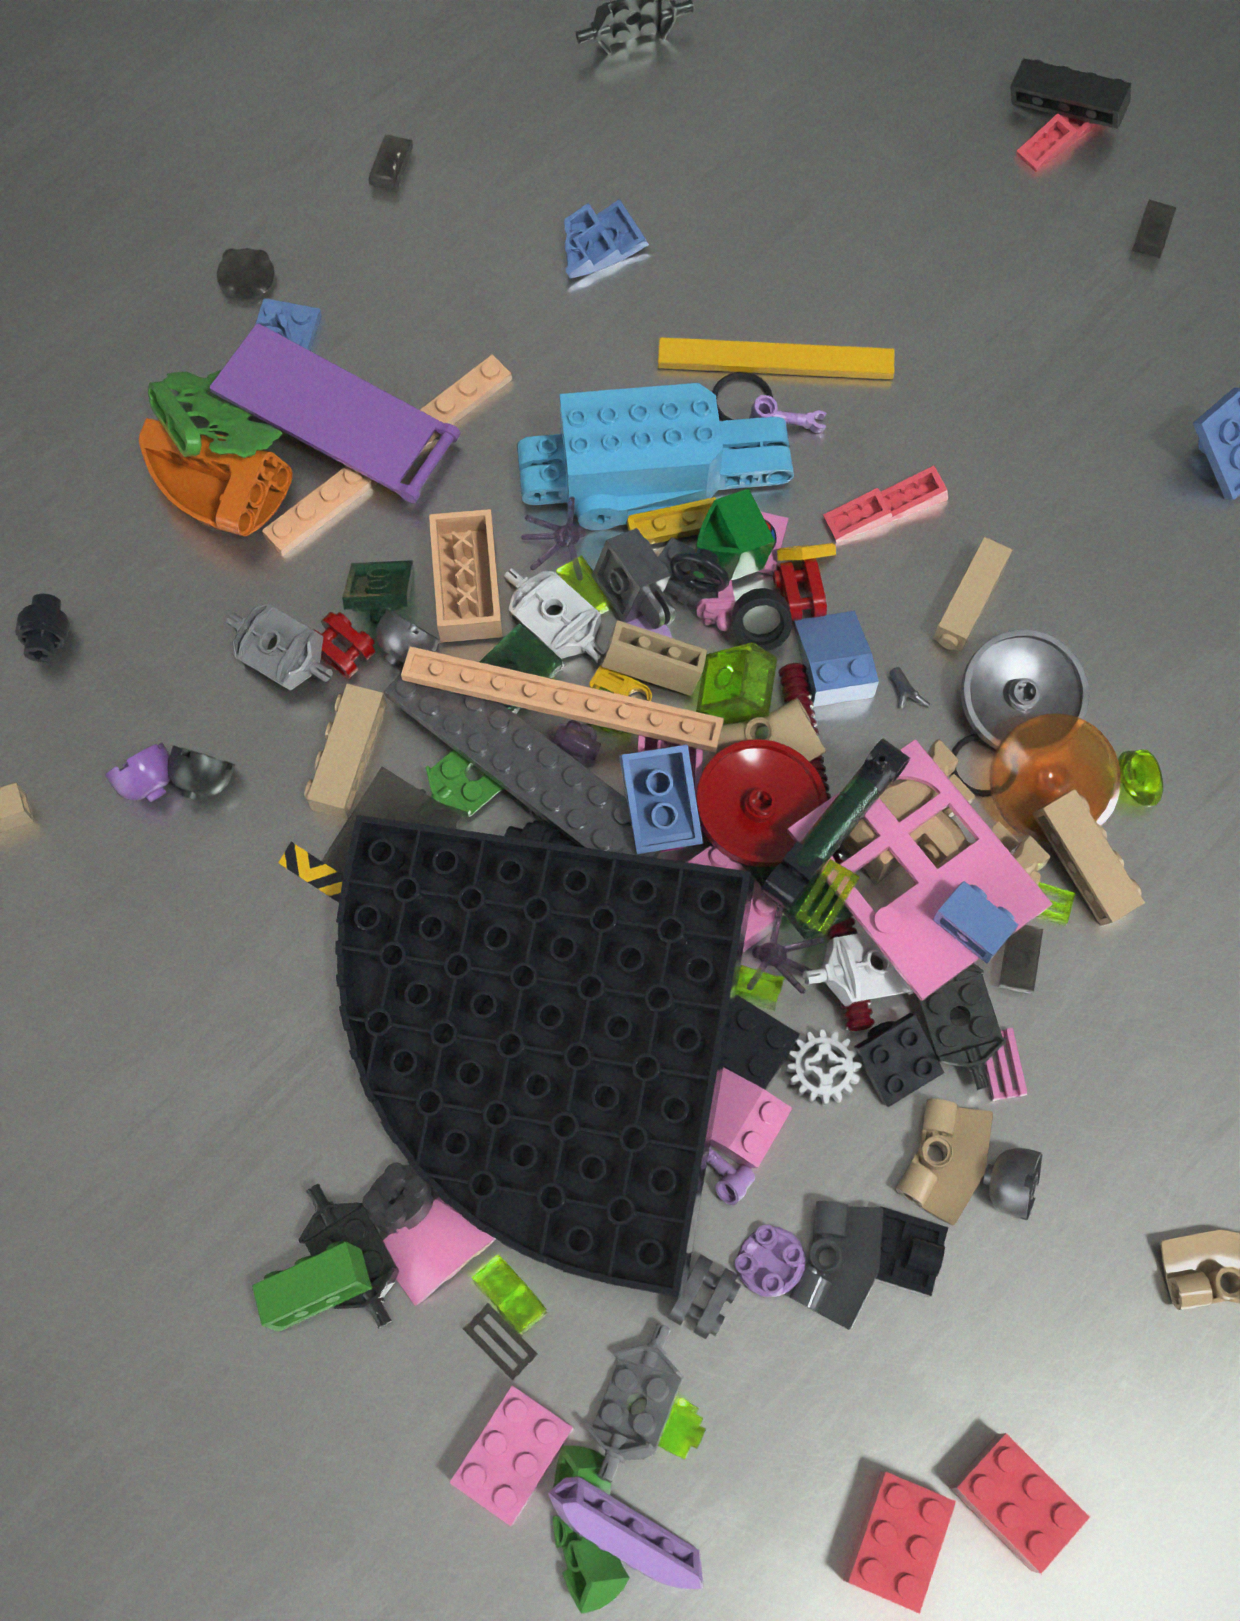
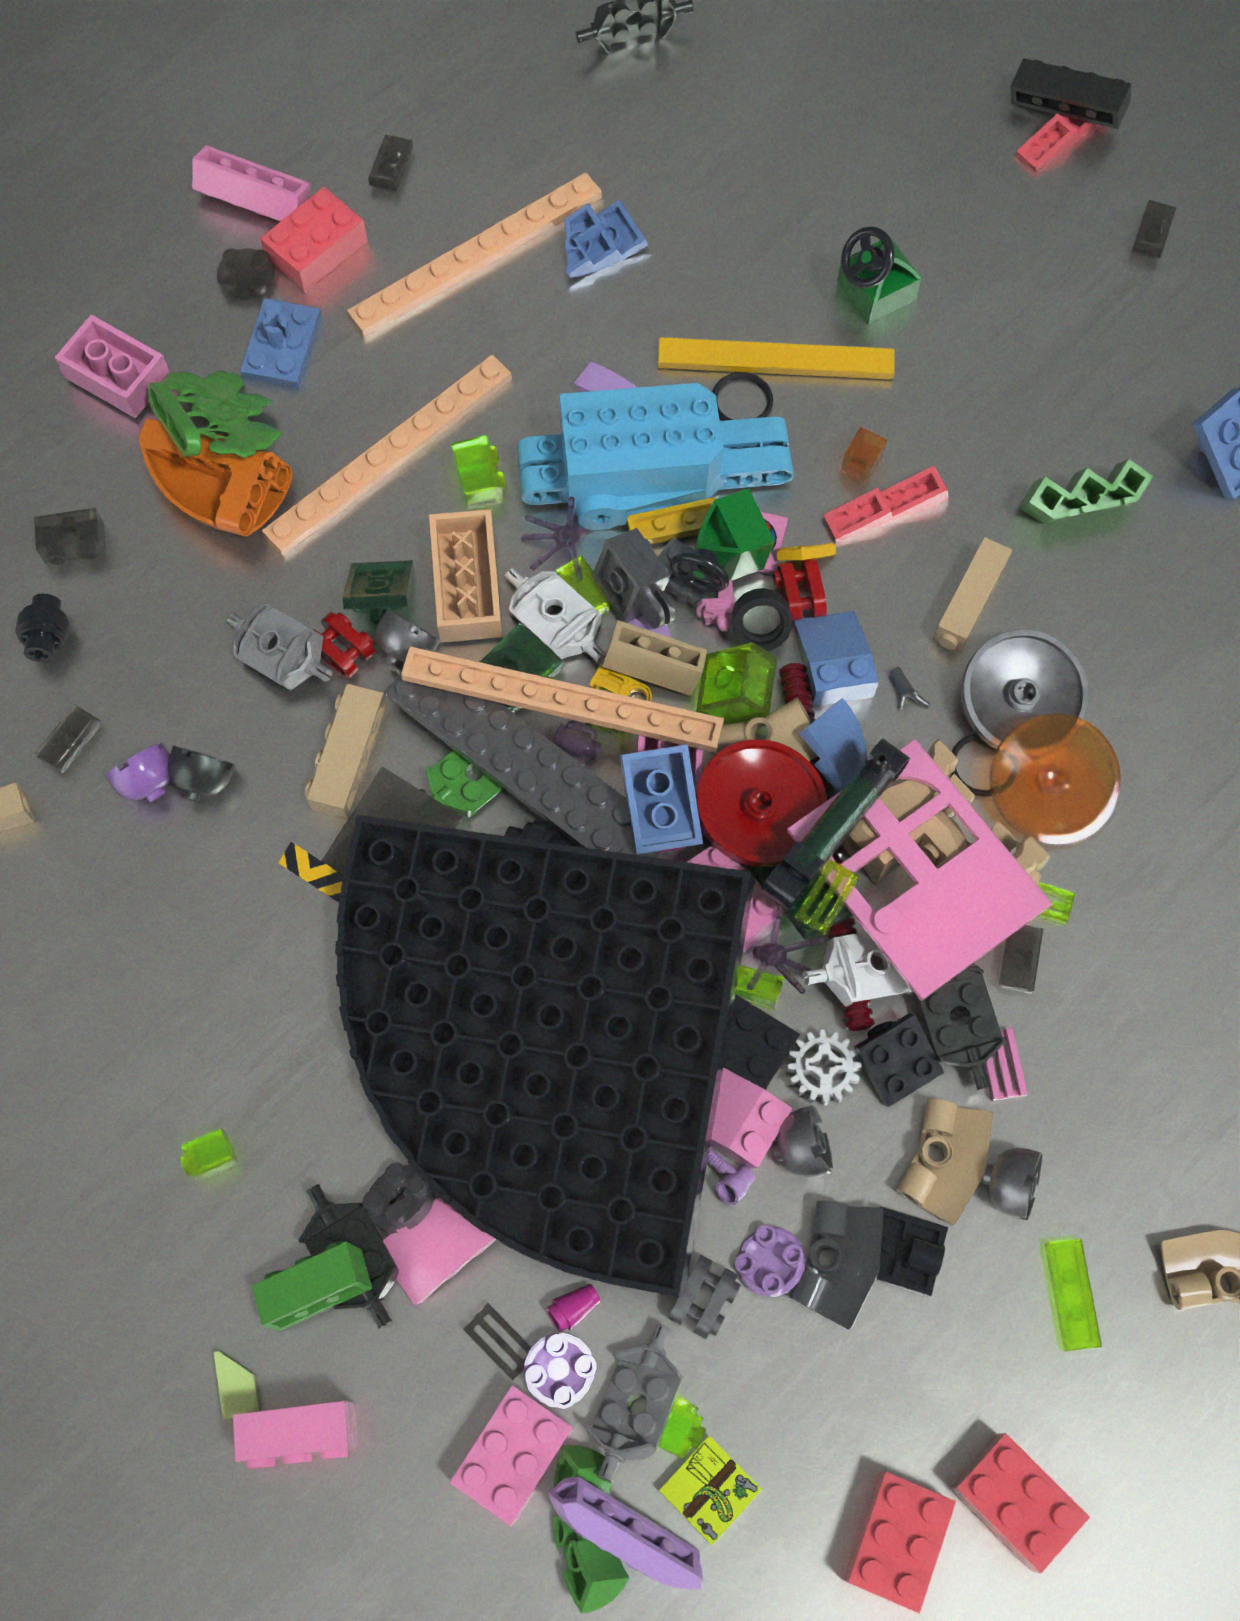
medium lavender flag [210,324,461,503] -> none
clear neon green slope [472,1255,548,1336] -> none
lavender brick [749,395,827,433] -> none
medium blue brick [933,881,1019,964] -> none
tan brick [1032,789,1145,926] -> none
clear neon green hat [1117,749,1163,807] -> none
none -> clear smoke brick [34,508,106,564]
none -> clear smoke plate [35,704,102,774]
none -> bright pink brick [54,314,170,418]
none -> clear neon green brick [180,1128,239,1183]
none -> bright pink brick [192,145,310,221]
none -> yellowish green tile [213,1351,261,1421]
none -> bright pink brick [233,1401,358,1469]
none -> coral brick [260,187,368,293]
none -> light nougat plate [347,172,602,337]
none -> clear neon green brick [452,435,507,510]
none -> dish [524,1333,596,1408]
none -> dark pink cone [546,1283,601,1332]
none -> lavender slope [574,361,638,392]
none -> neon yellow tile [659,1435,762,1545]
none -> flat silver cylinder [772,1105,833,1178]
none -> medium blue slope [800,697,867,798]
none -> green piece [837,226,922,324]
none -> clear orange brick [841,427,888,483]
none -> bright green brick [1018,459,1153,524]
none -> clear neon green tile [1045,1239,1102,1352]

